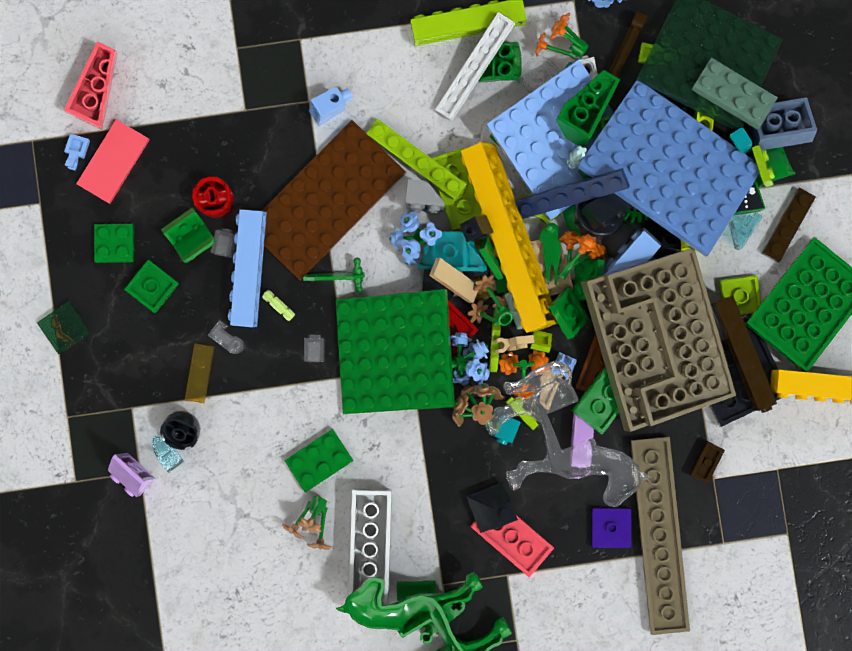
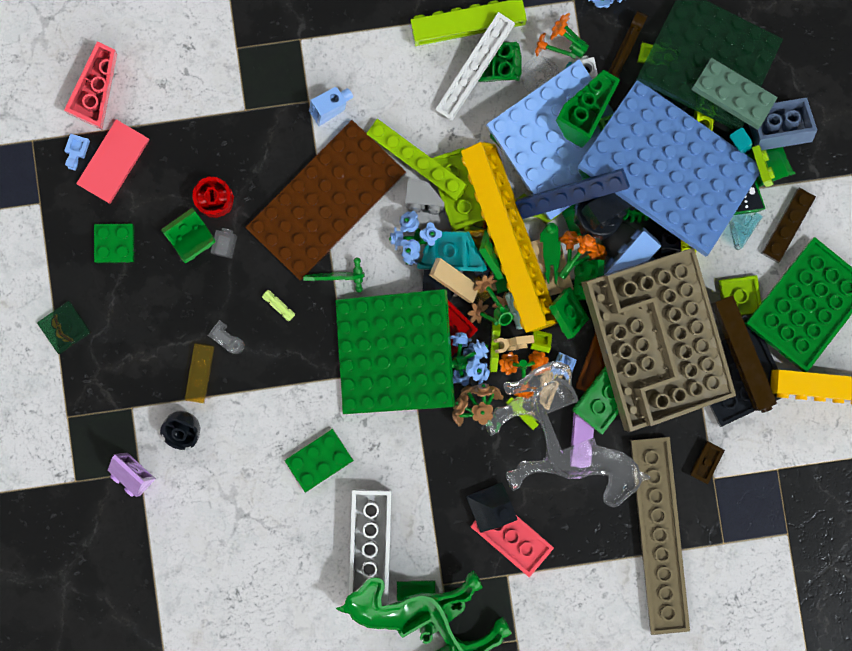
green plate [124,260,179,314] -> none
clear light blue plate [153,436,184,473] -> none
light blue brick [228,210,267,327] -> none
plant [282,496,332,550] -> none
clear brick [304,335,325,362] -> none
black brick [460,215,494,242] -> none
teal brick [493,415,521,445] -> none
light aqua axle [567,145,587,169] -> none
dark purple plate [592,508,631,548] -> none

